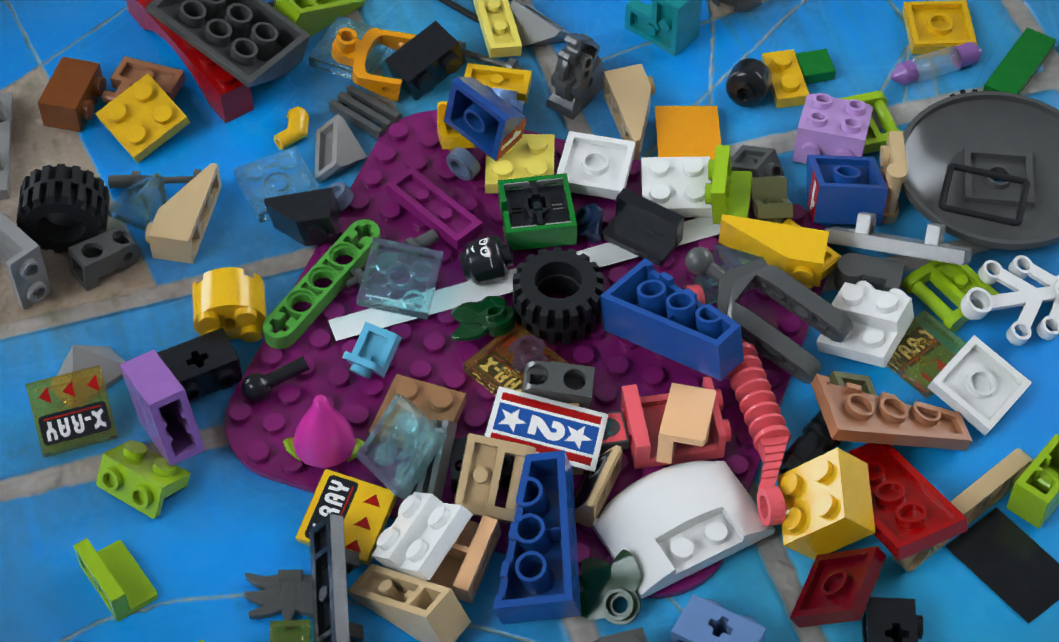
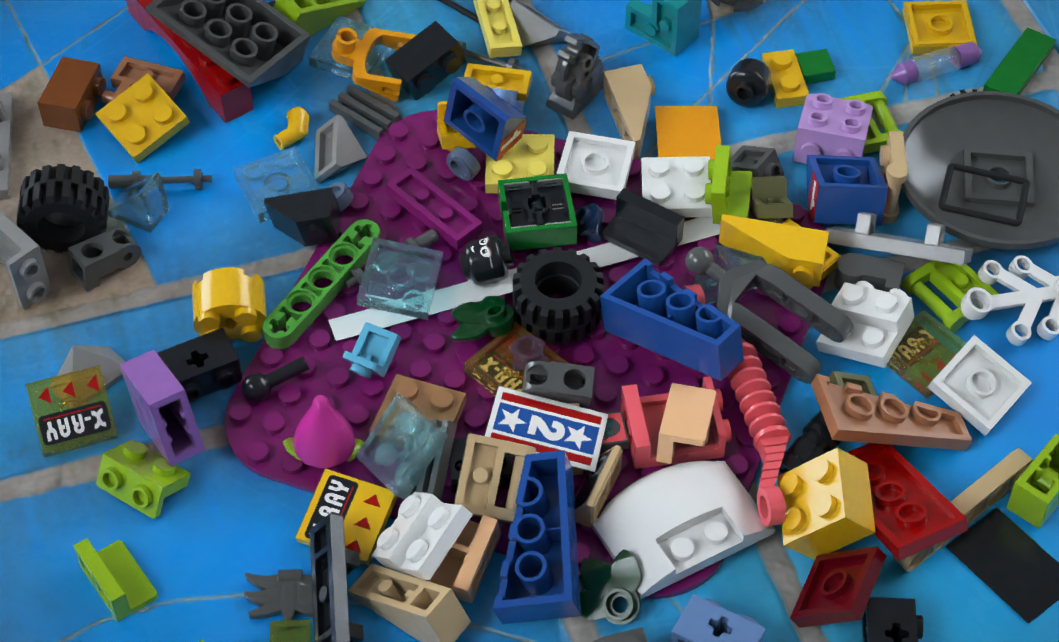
tan slope [145,163,222,264] -> none

